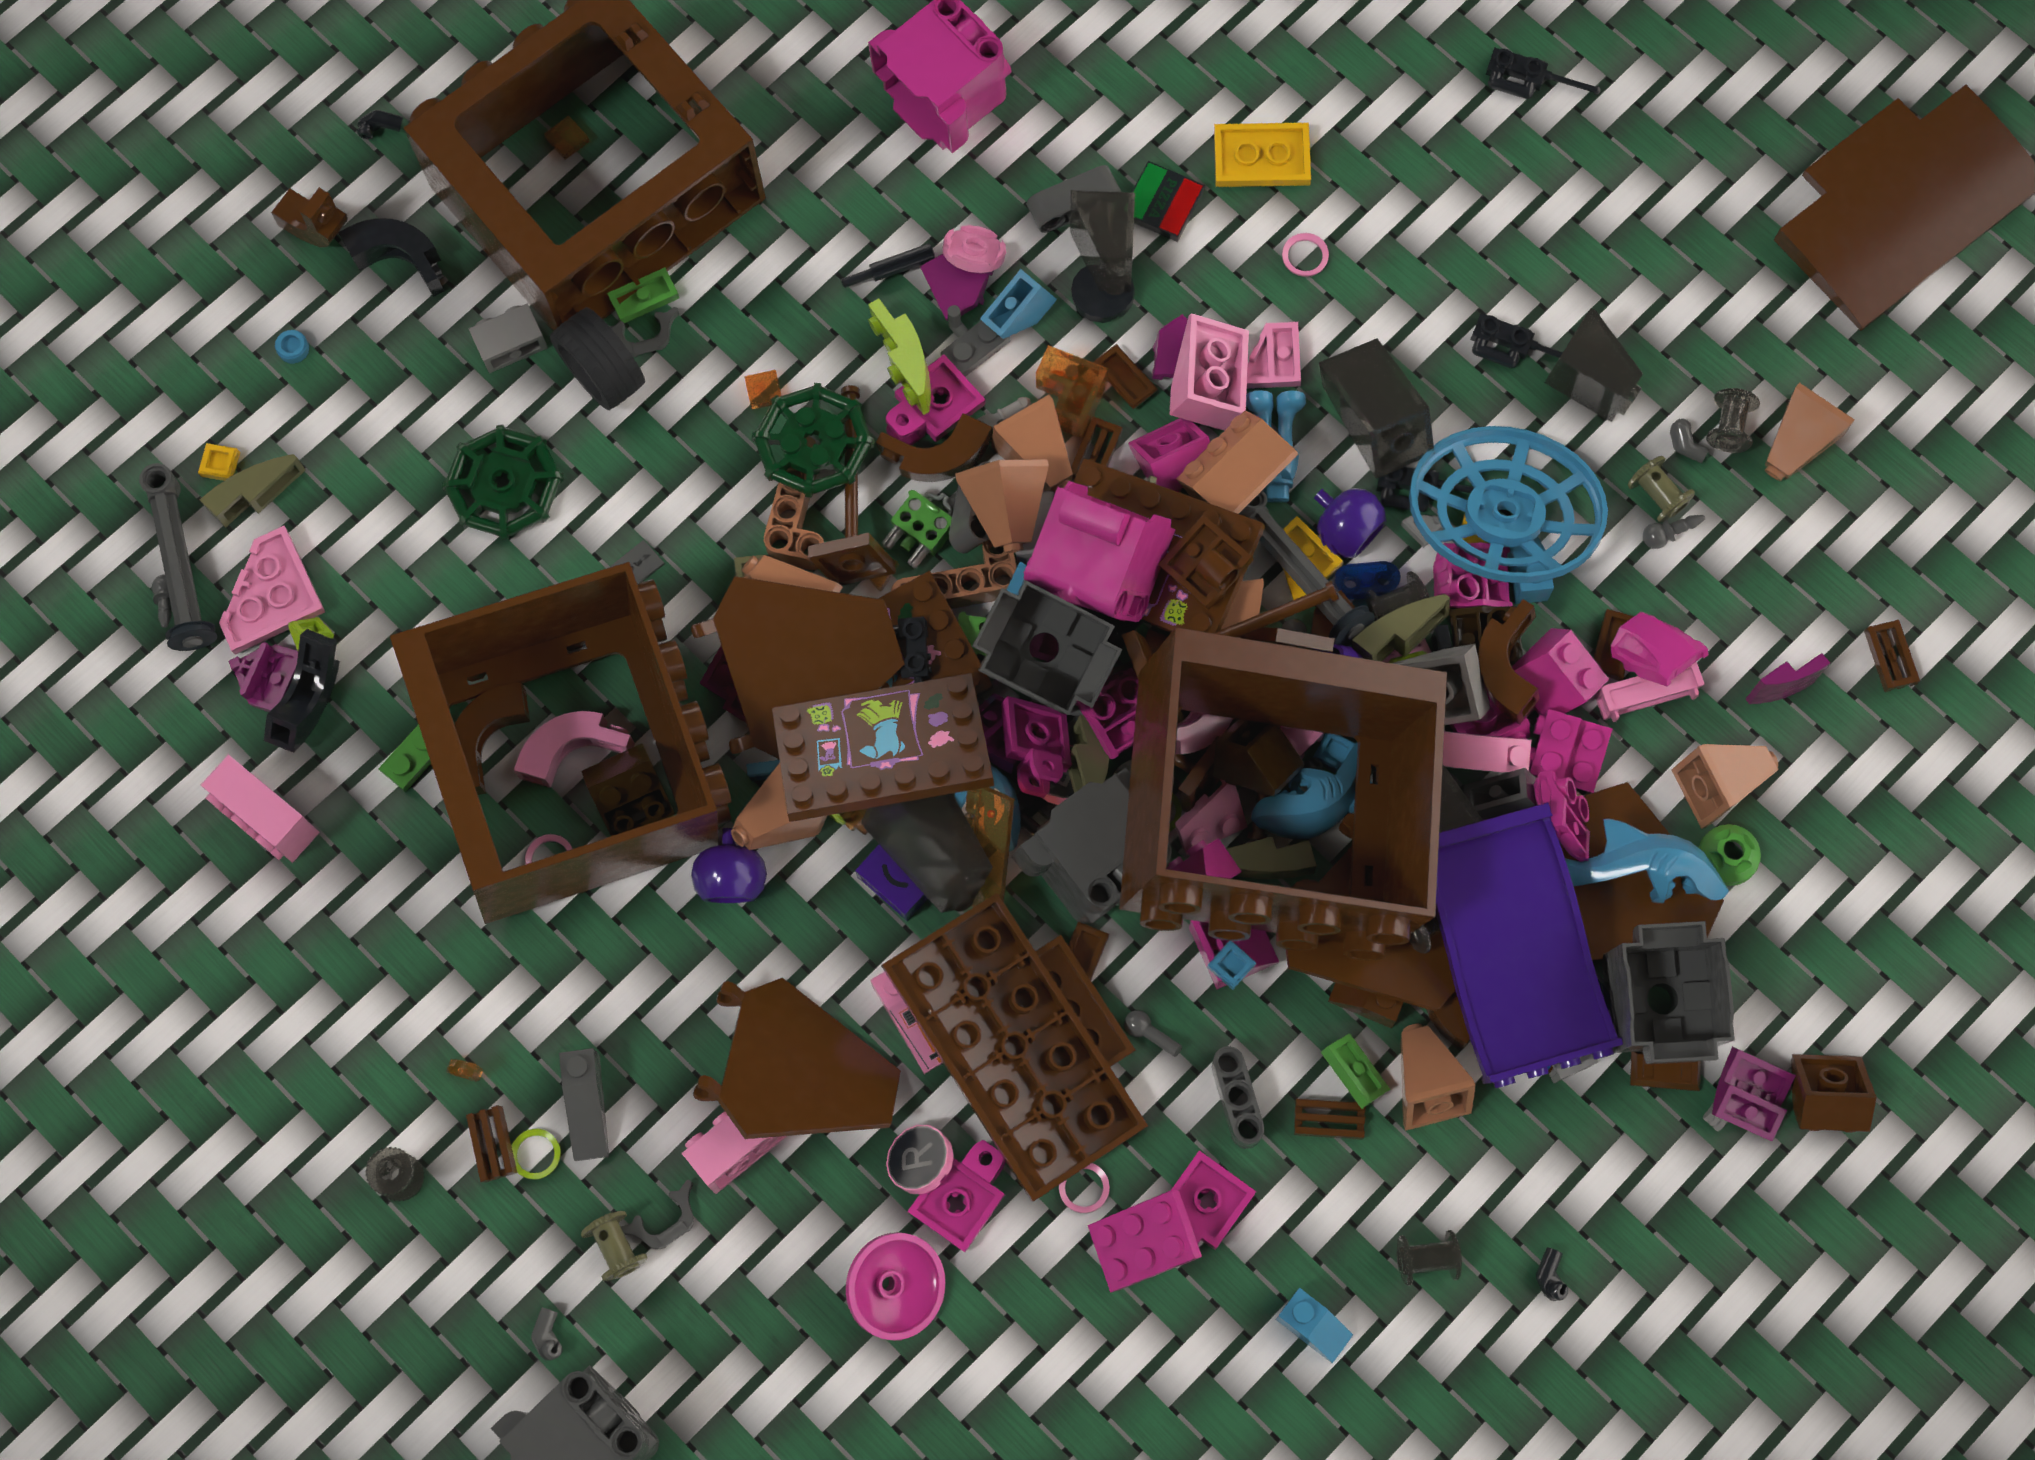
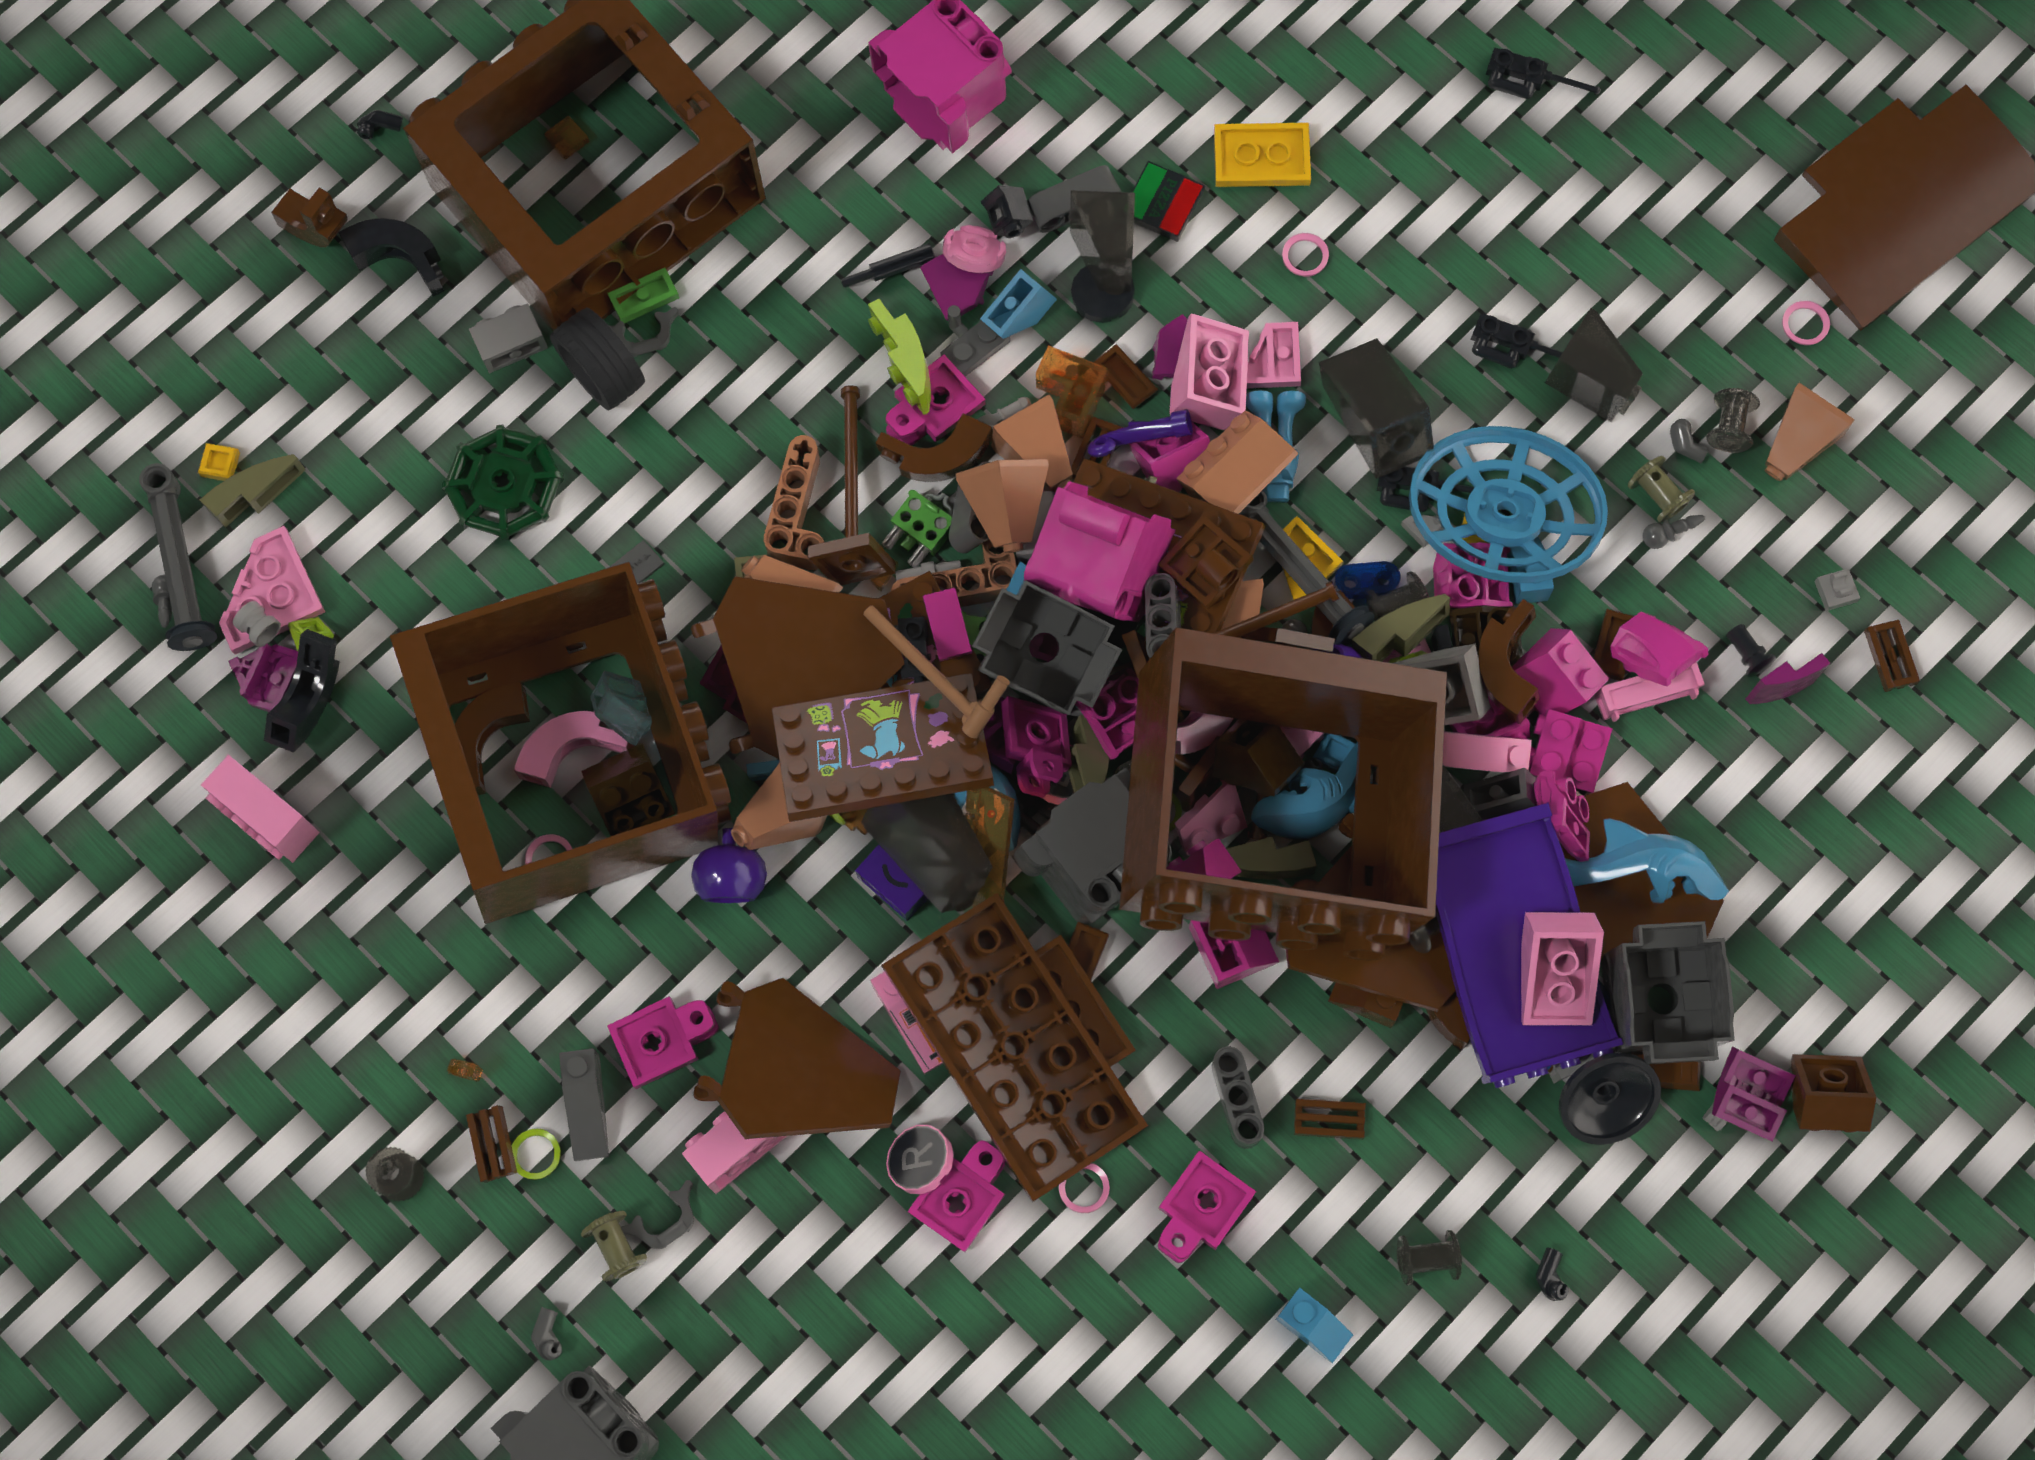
dark azure tile [275,330,309,364] -> none
bright green plate [378,724,431,792] -> none
clear orange tile [744,370,782,410] -> none
dark green plate [752,383,875,498] -> none
dark pink dish [846,1232,945,1340] -> none
dark pink plate [1087,1189,1202,1293] -> none
dark grey bar [1124,1010,1182,1057] -> none
dark azure tile [1207,941,1256,990] -> none
dark purple piece [1314,488,1387,558] -> none
bright green plate [1321,1033,1390,1109] -> none
nougat slope [1401,1024,1475,1131] -> none
nougat slope [1671,744,1778,829] -> none
bright green piece [1698,824,1761,886] -> none
none -> light grey wheel [233,601,281,647]
none -> clear light blue slope [590,671,652,746]
none -> dark pink plate [607,996,719,1089]
none -> medium nougat bar [863,606,1010,738]
none -> light grey bar [896,560,961,580]
none -> dark pink tile [923,588,972,661]
none -> black window [980,185,1033,238]
none -> dark purple plant [1088,409,1193,458]
none -> dark grey beam [1145,573,1181,659]
none -> bright pink slope [1521,912,1604,1026]
none -> black dish [1559,1053,1661,1145]
none -> black pin [1726,624,1776,677]
none -> bright pink piece [1782,301,1830,345]
none -> light grey tile [1814,568,1860,611]

